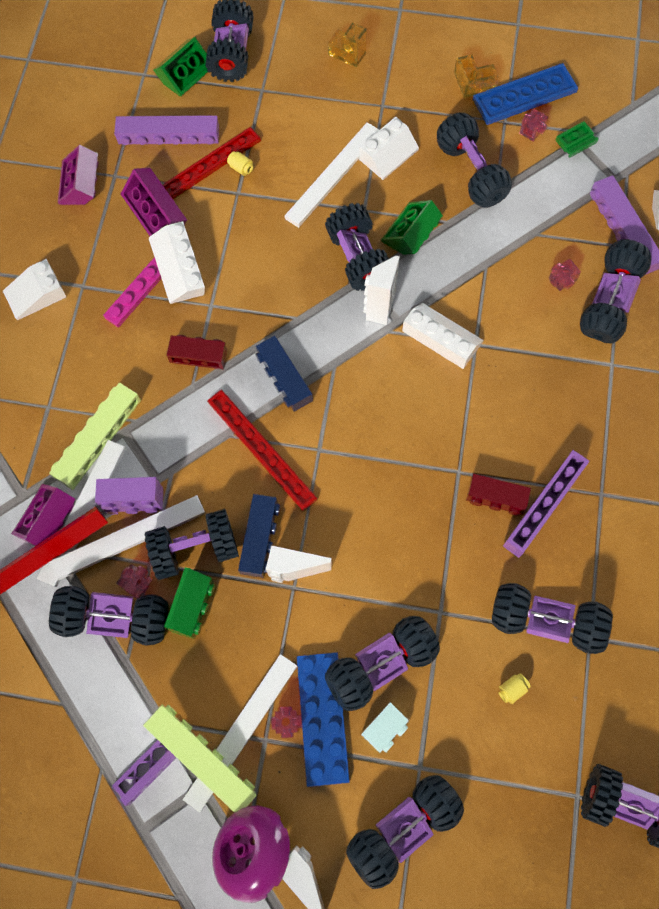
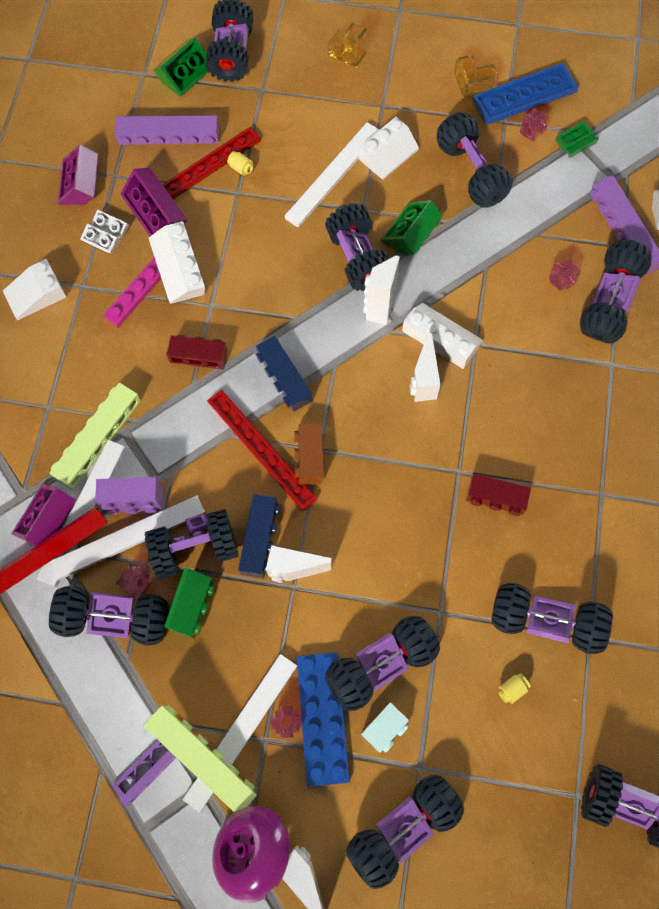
medium lavender brick [503,450,589,558] -> none
none -> white slope [80,210,129,254]
none -> medium lavender slope [185,514,208,536]
none -> dark orange brick [294,424,324,485]
none -> white slope [409,333,440,402]

